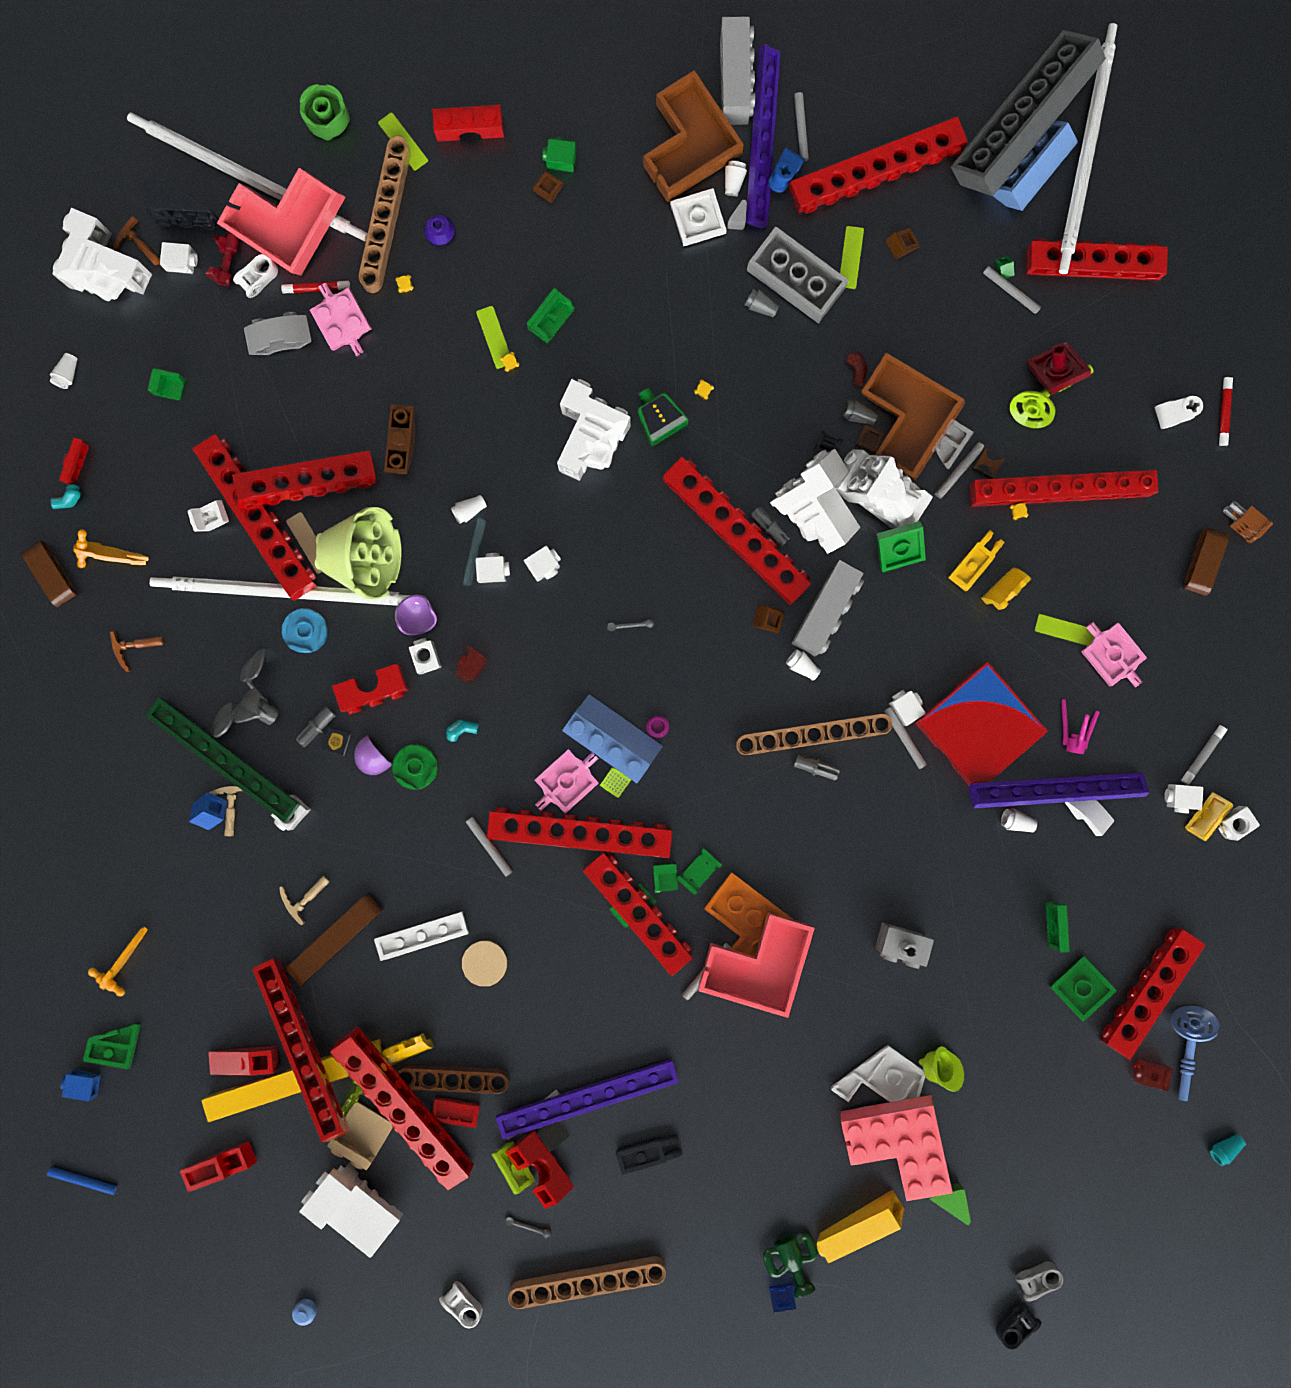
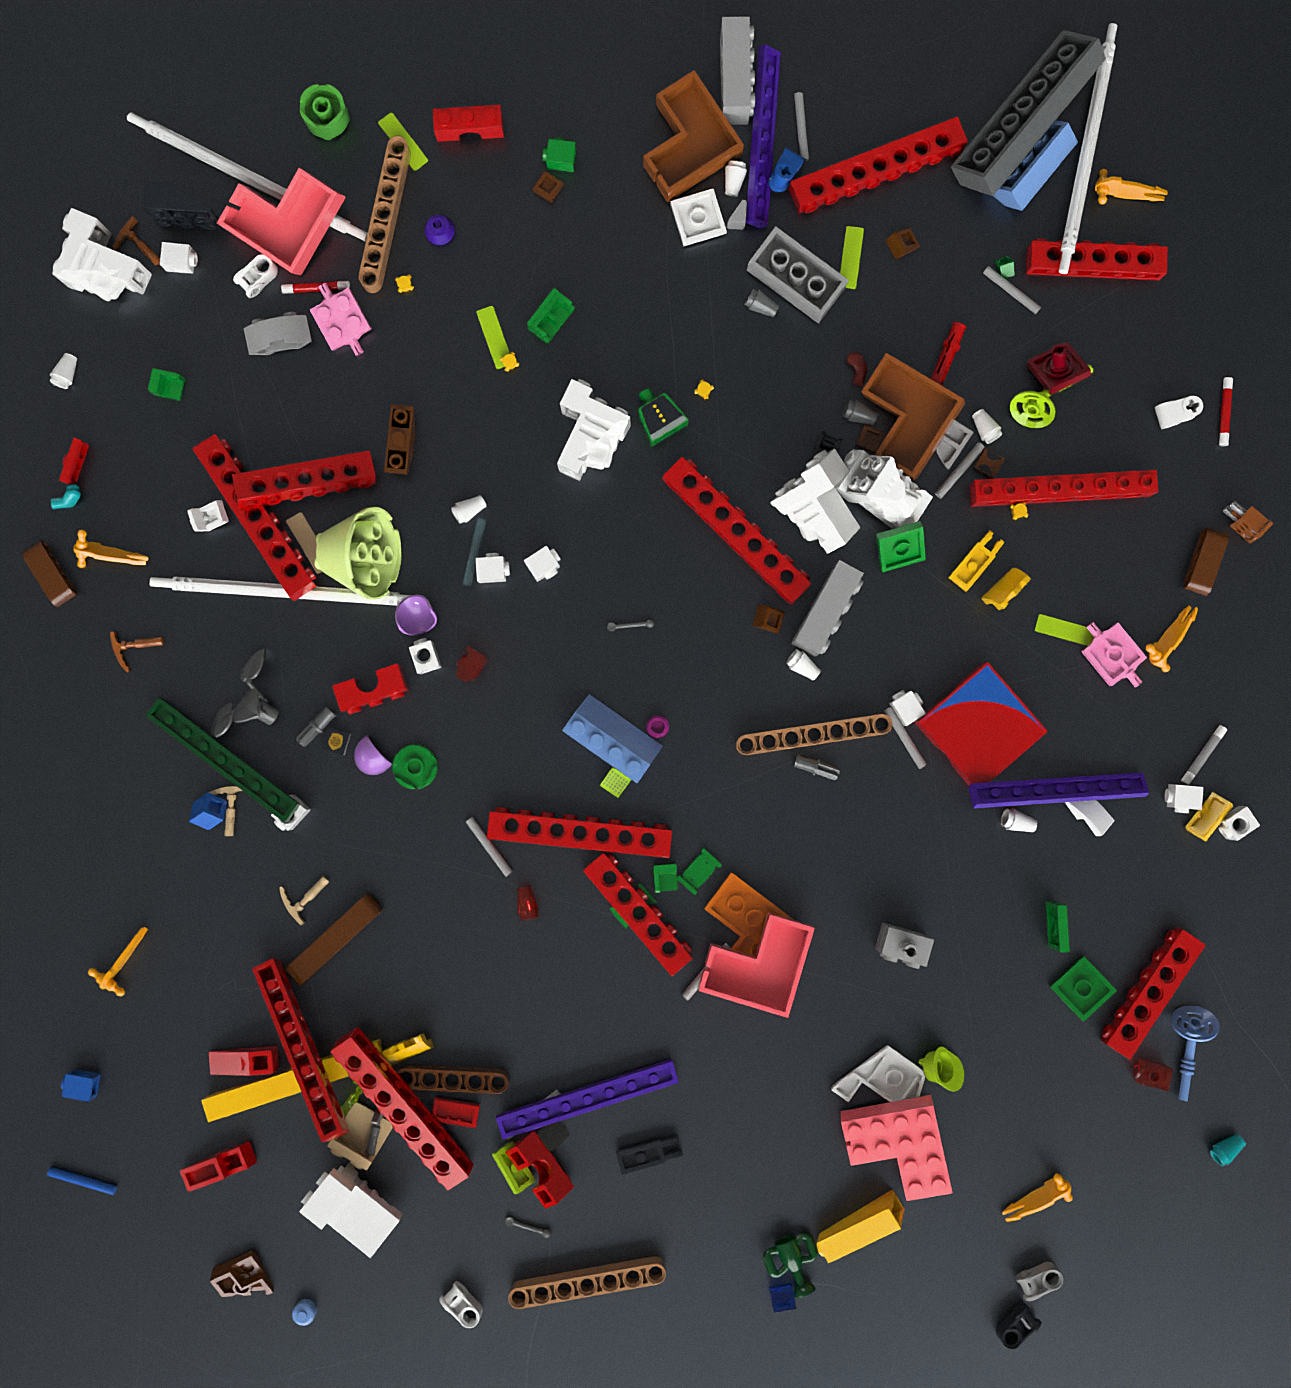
green wing [83,1024,141,1069] -> none
dark red piece [205,233,239,286] -> none
dark azure tile [282,608,328,653] -> none
white plate [374,911,469,961] -> none
teal arm [446,720,479,742] -> none
tan tile [462,940,507,986] -> none
bright pink plate [535,749,599,814] -> none
dark grey axle [751,507,791,547] -> none
bright green slope [929,1183,971,1225] -> none
dark pink plant [1061,699,1099,754] -> none
none -> reddish brown slope [210,1250,274,1297]
none -> dark grey piece [365,1108,384,1155]
none -> clear red cone [517,886,540,921]
none -> red pin [931,322,967,386]
none -> white cone [972,409,1002,444]
none -> light orange piece [1002,1173,1073,1222]
none -> light orange piece [1095,169,1168,204]
none -> light orange piece [1146,605,1198,672]

